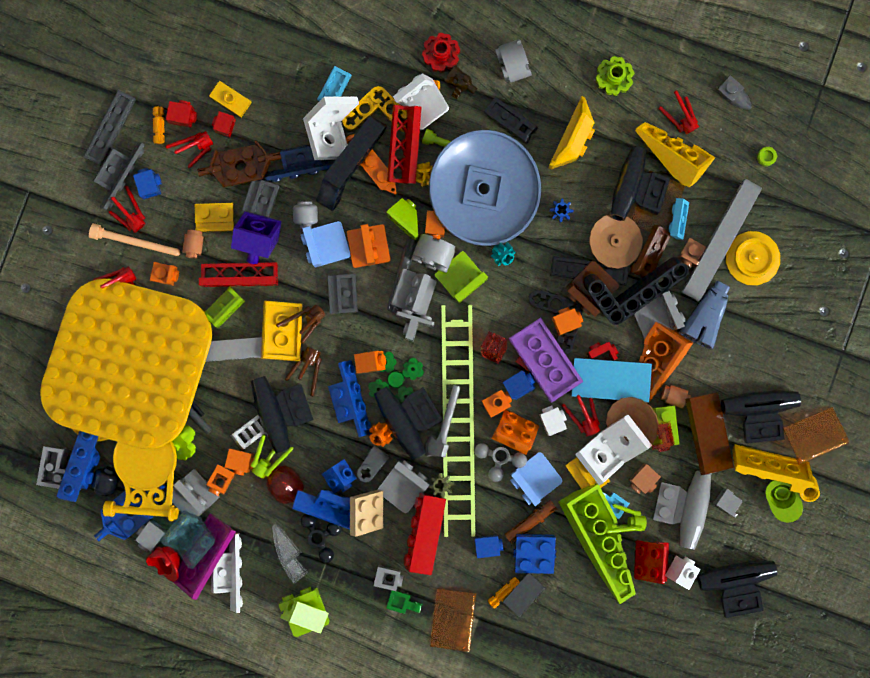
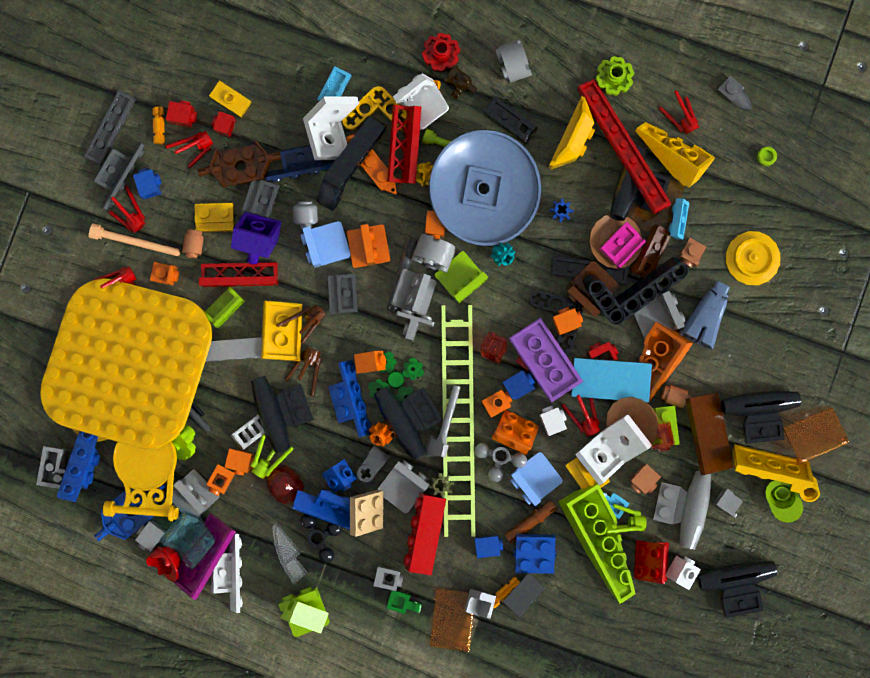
black head [91,466,120,496] -> none
lime slope [386,198,419,242] -> none
light grey beam [681,178,762,301] -> none
none -> light grey panel [464,589,496,619]
none -> red tile [577,79,671,214]
none -> dark pink plate [599,222,646,269]

